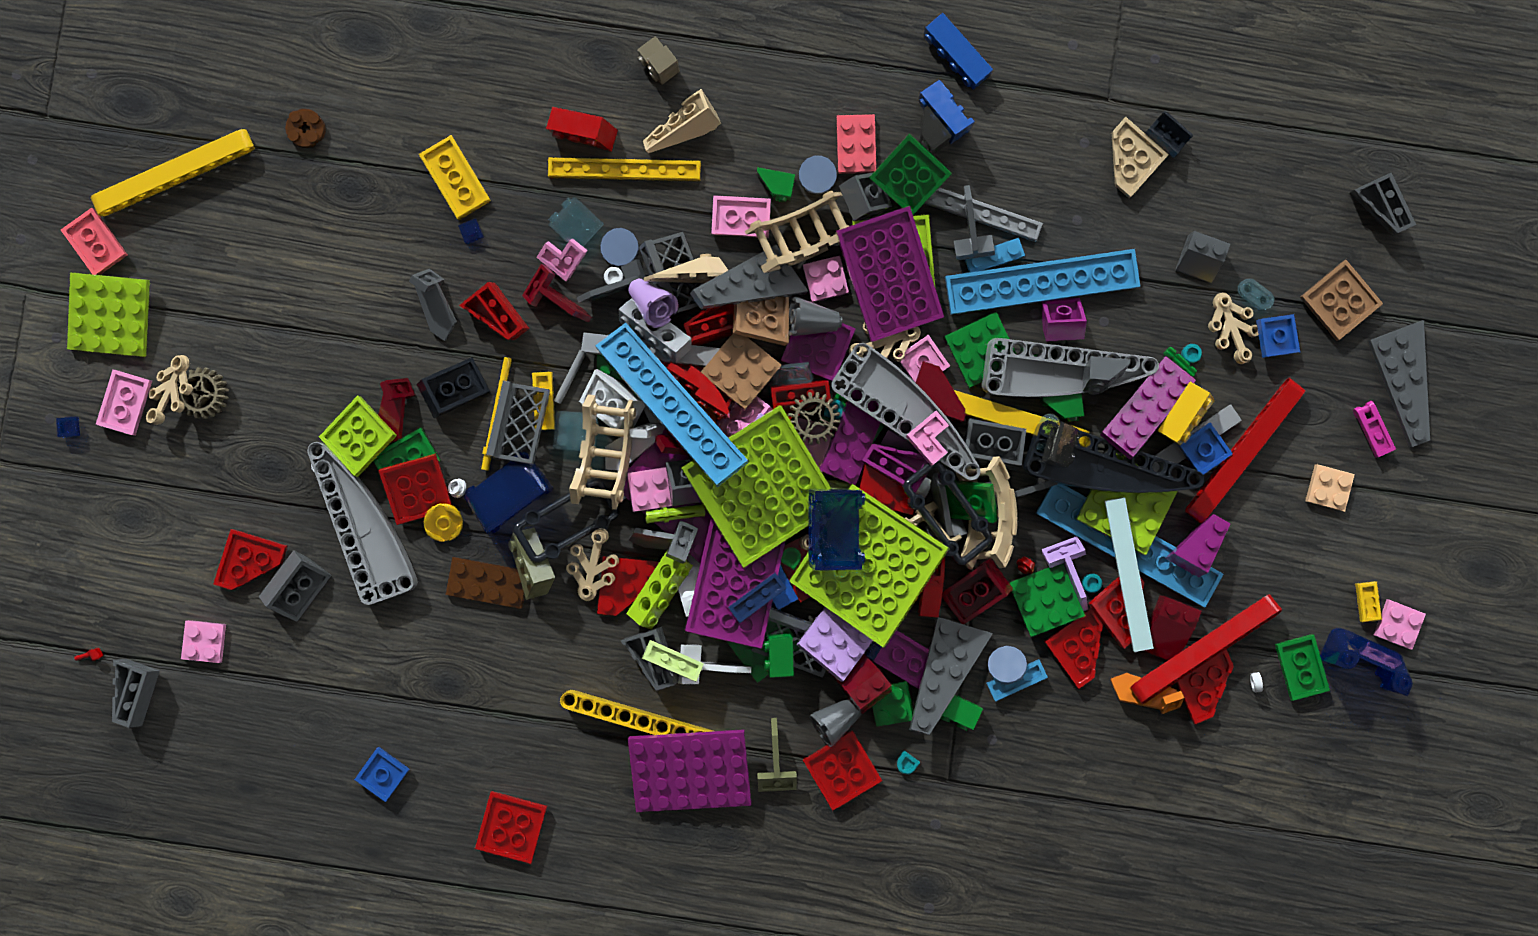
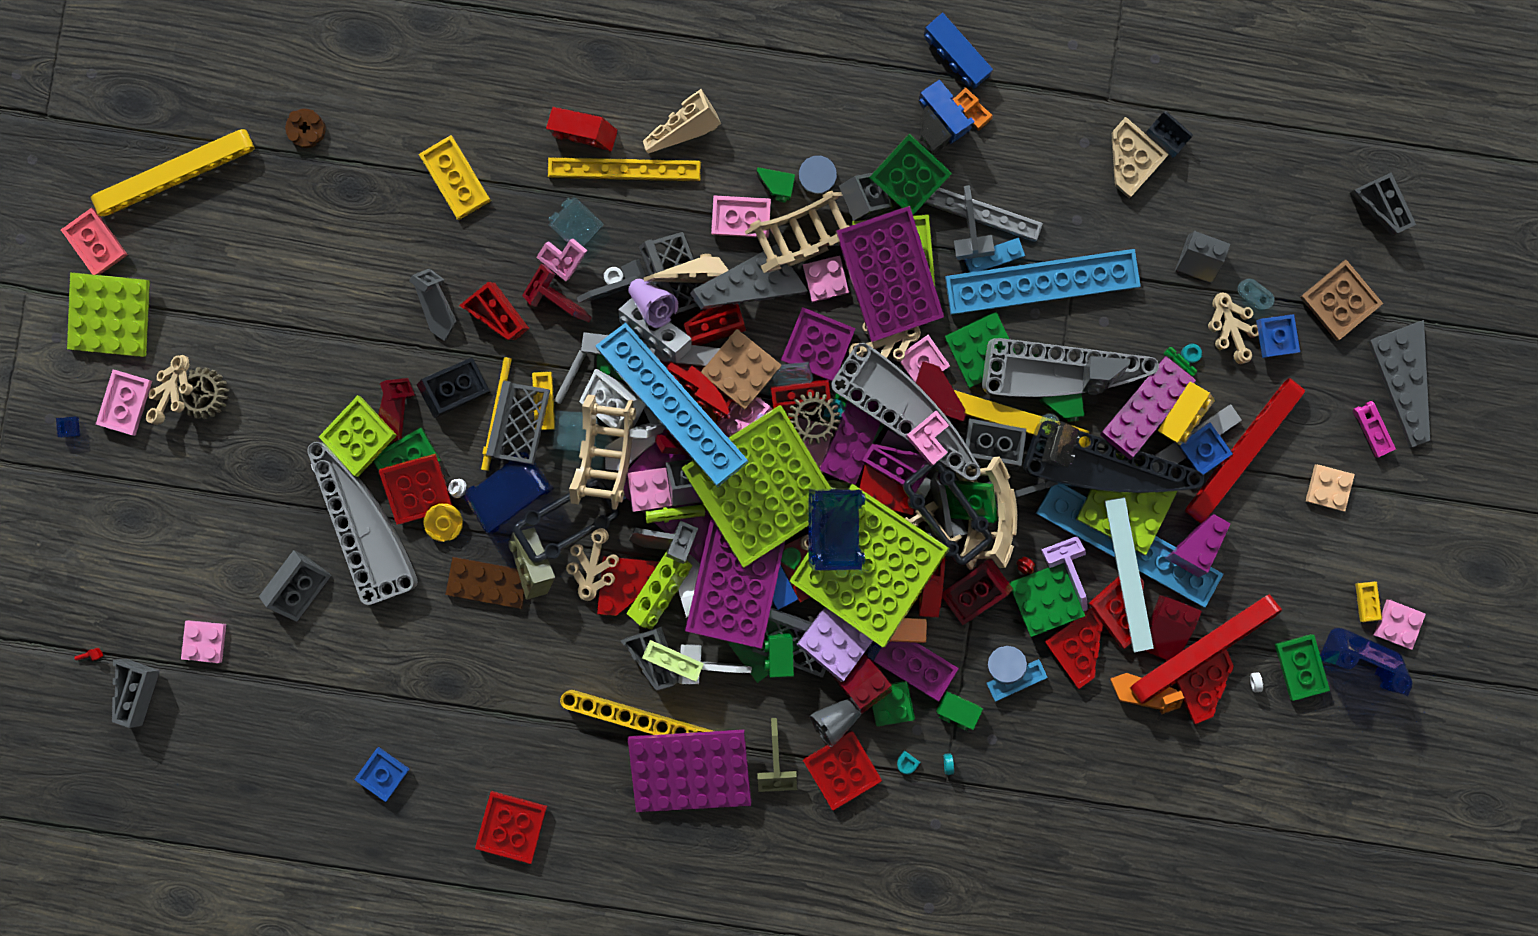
red plate [213,529,288,590] -> none
clear blue plate [458,218,484,244] -> none
sand blue tile [600,228,639,267] -> none
dark tan brick [637,36,680,85] -> none
dark blue plate [728,573,786,623] -> none
medium nougat plate [733,296,789,346] -> none
dark grey cone [789,297,842,336] -> none
coral plate [836,114,876,174] -> none
dark grey wing [909,617,993,735] -> none
magenta slope [1041,298,1087,341] -> none
teal tile [1082,573,1102,593] -> none
none -> orange slope [890,618,927,643]
none -> teal tile [943,754,954,775]
none -> orange slope [953,88,993,131]

